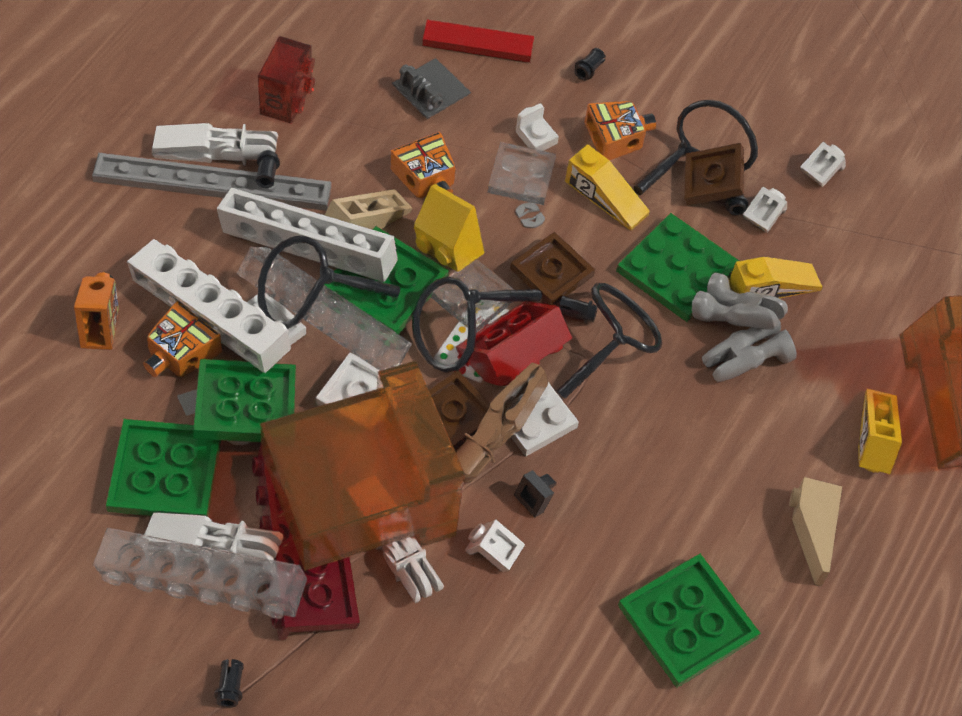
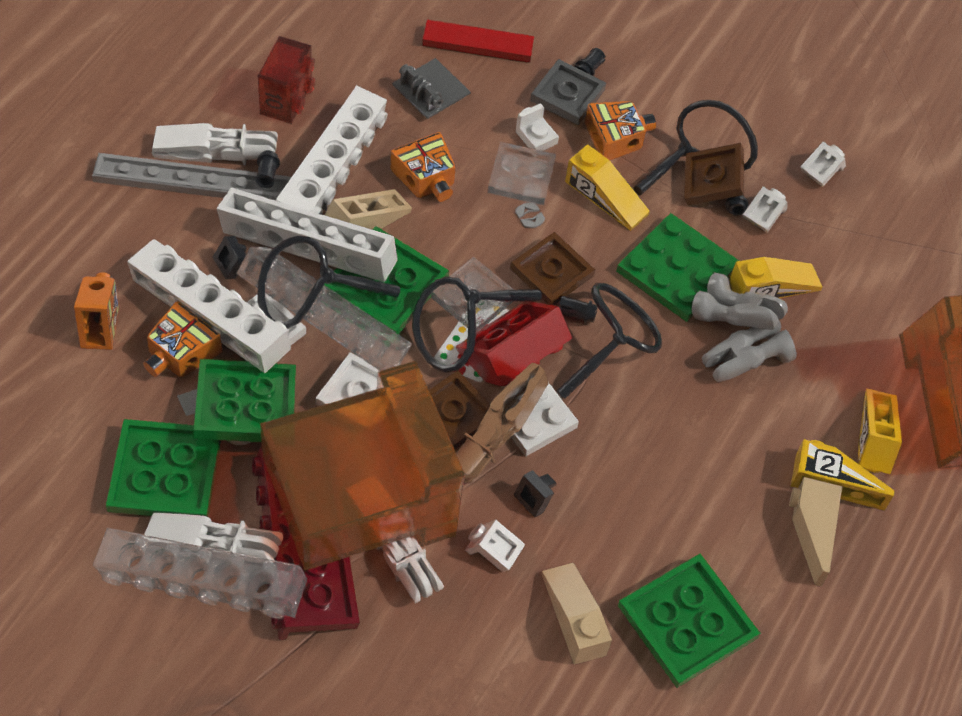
black pin [214,659,244,708] -> none
yellow slope [414,184,484,272] -> none
none -> black tile [212,236,254,279]
none -> white brick [276,85,388,214]
none -> dark grey plate [530,59,606,125]
none -> tan slope [541,563,612,665]
none -> yellow slope [791,439,894,511]

